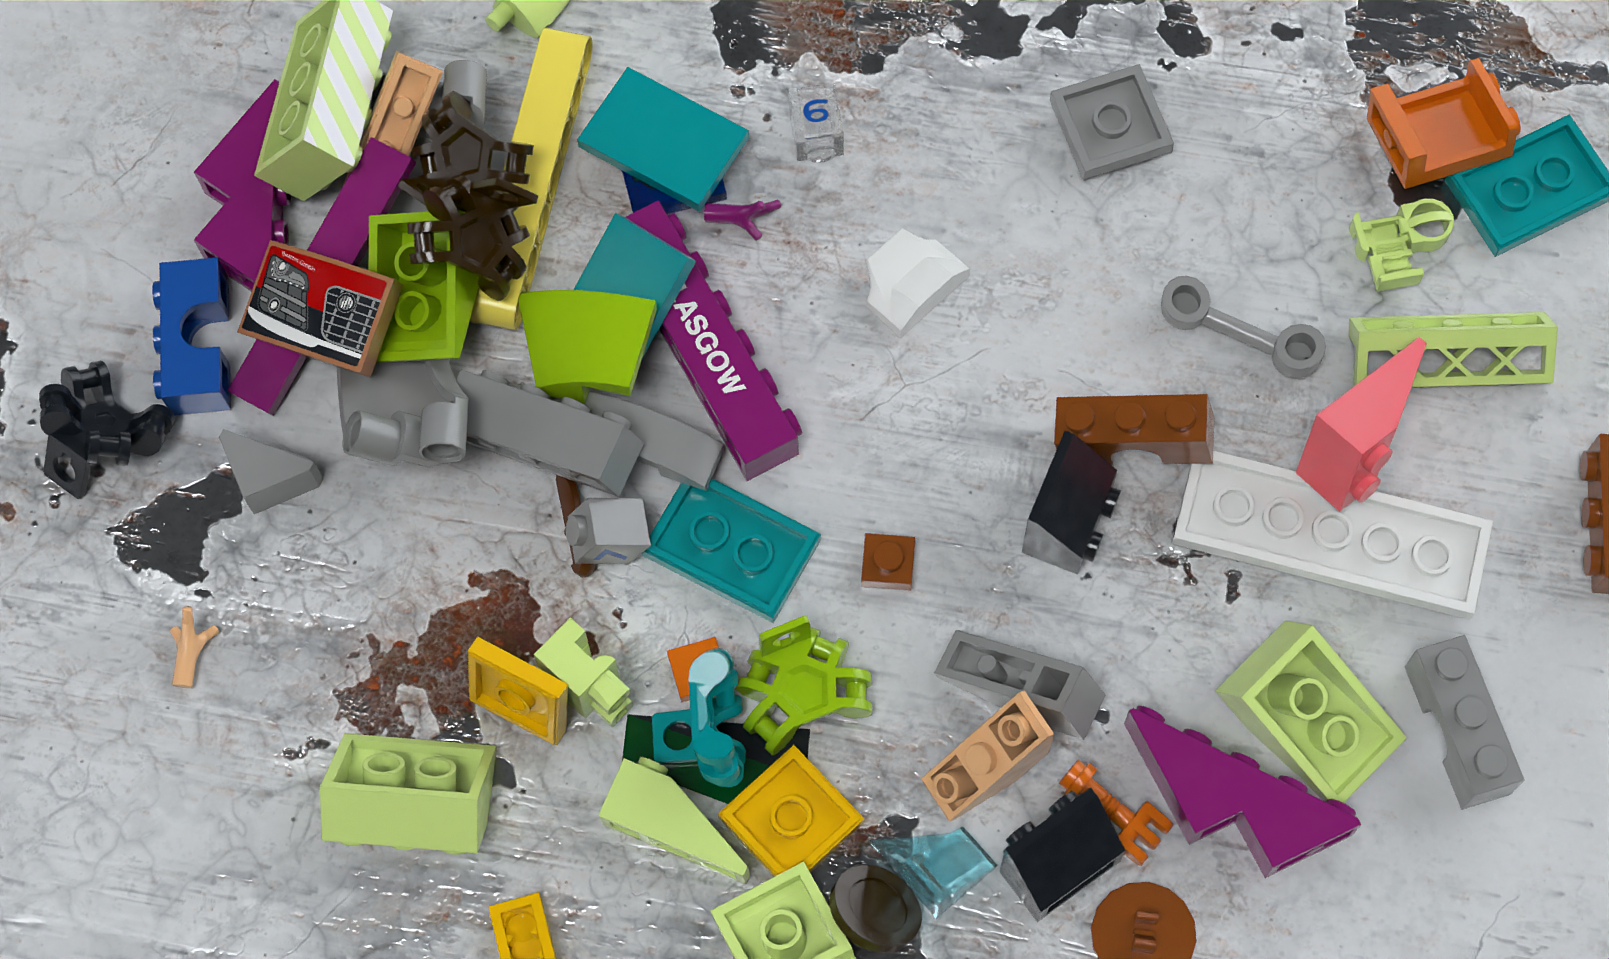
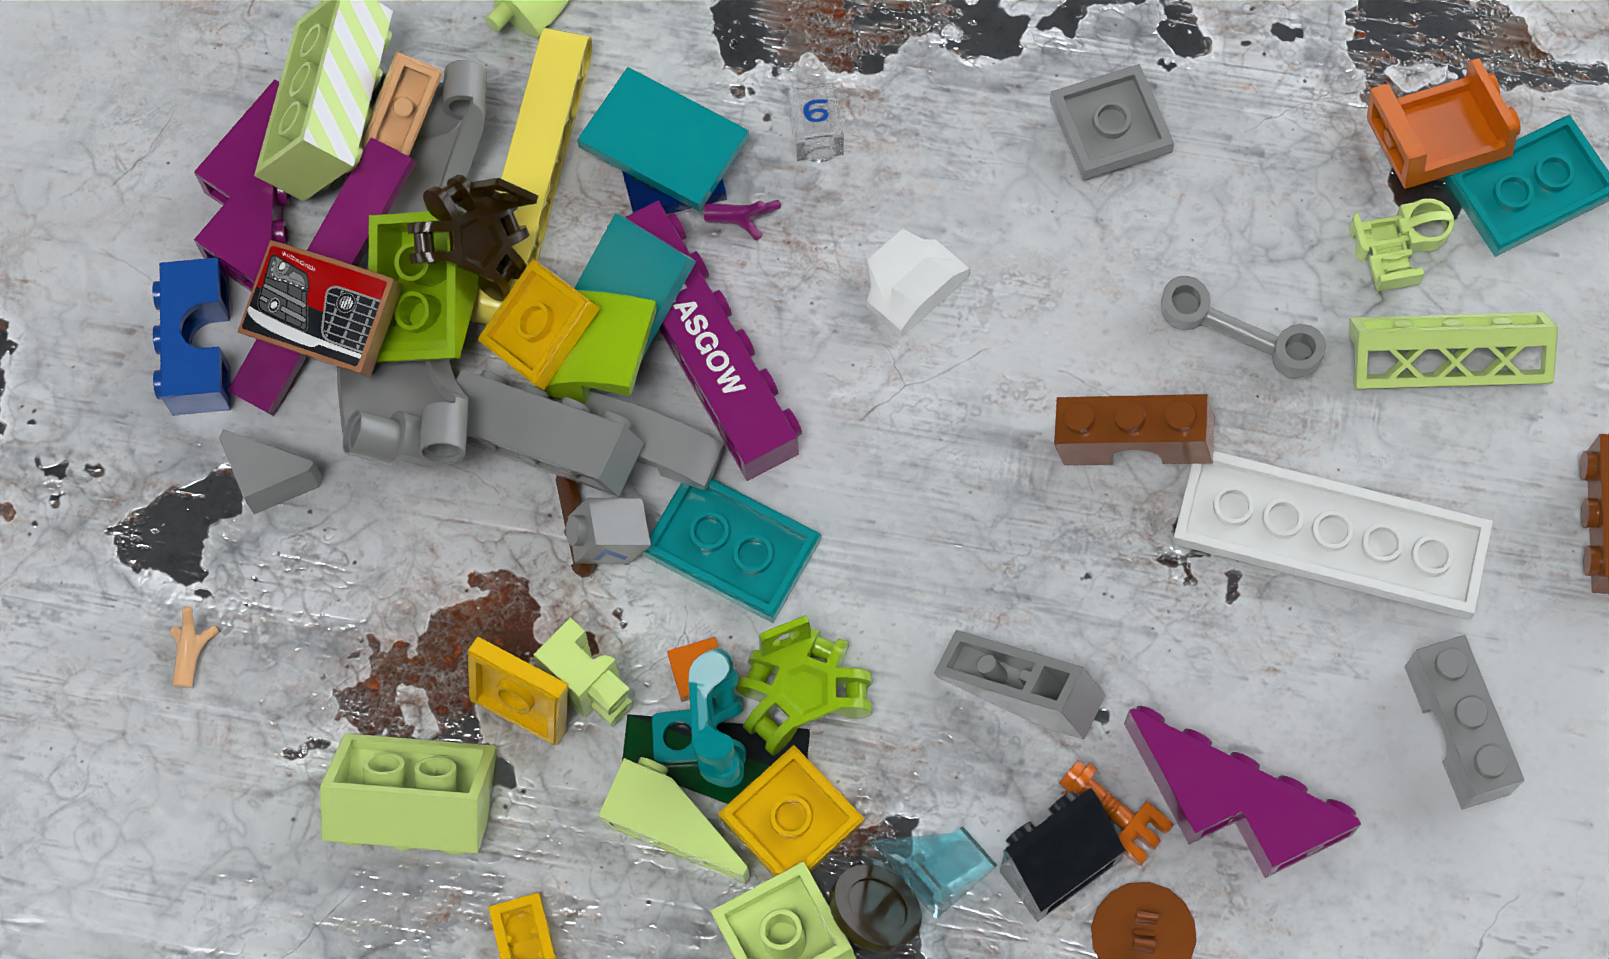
black piece [39,360,175,499] -> none
dark brown piece [398,91,534,212] -> none
dark orange plate [861,533,915,591] -> none
light nougat slope [921,690,1054,822] -> none
black slope [1022,431,1121,575] -> none
yellowish green slope [1215,621,1407,803] -> none
coral slope [1296,337,1427,512] -> none
none -> yellow tile [477,259,600,390]

